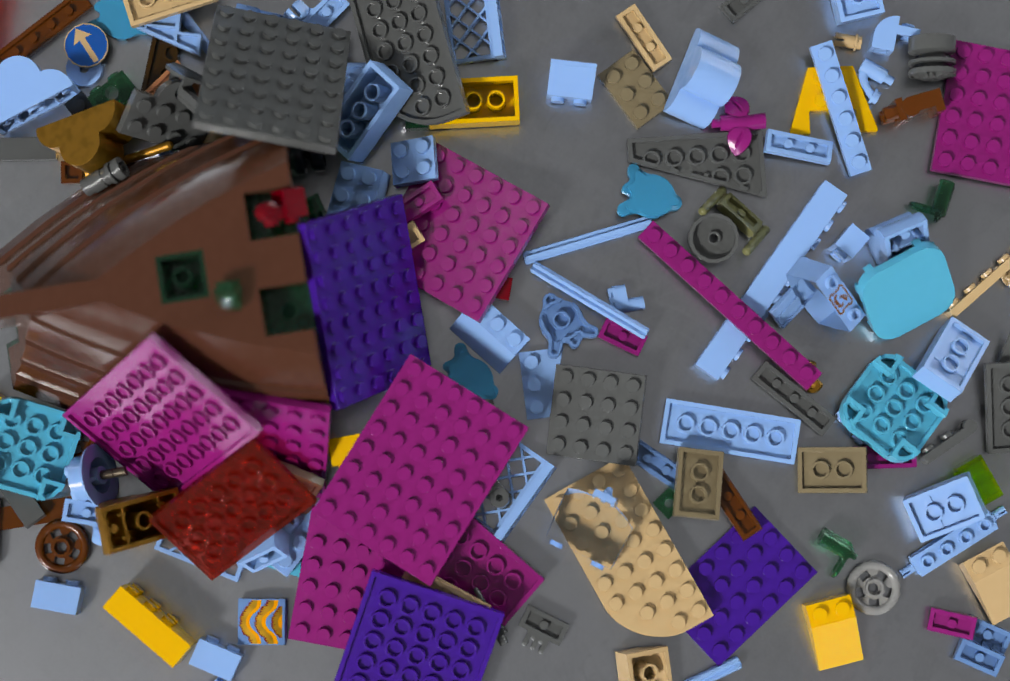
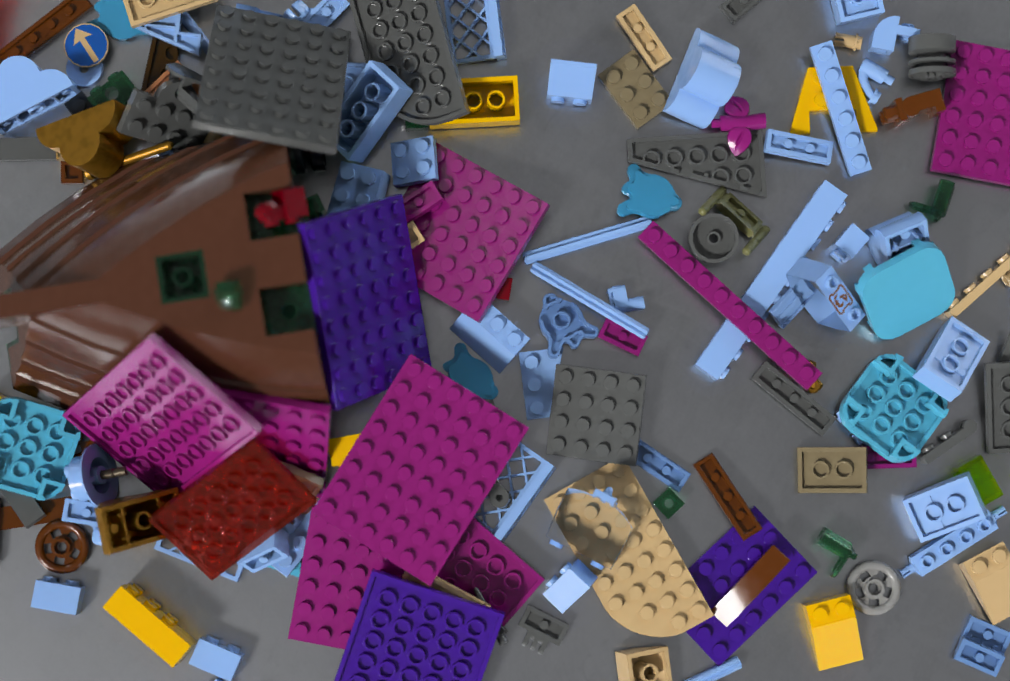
dark grey axle [80,157,130,196] -> none
slope [238,598,287,645] -> none
light blue plate [659,398,801,465] -> none
dark tan plate [672,447,724,521] -> none
magenta plate [927,607,978,641] -> none
none -> light blue brick [543,559,598,613]
none -> reddish brown slope [711,545,791,627]

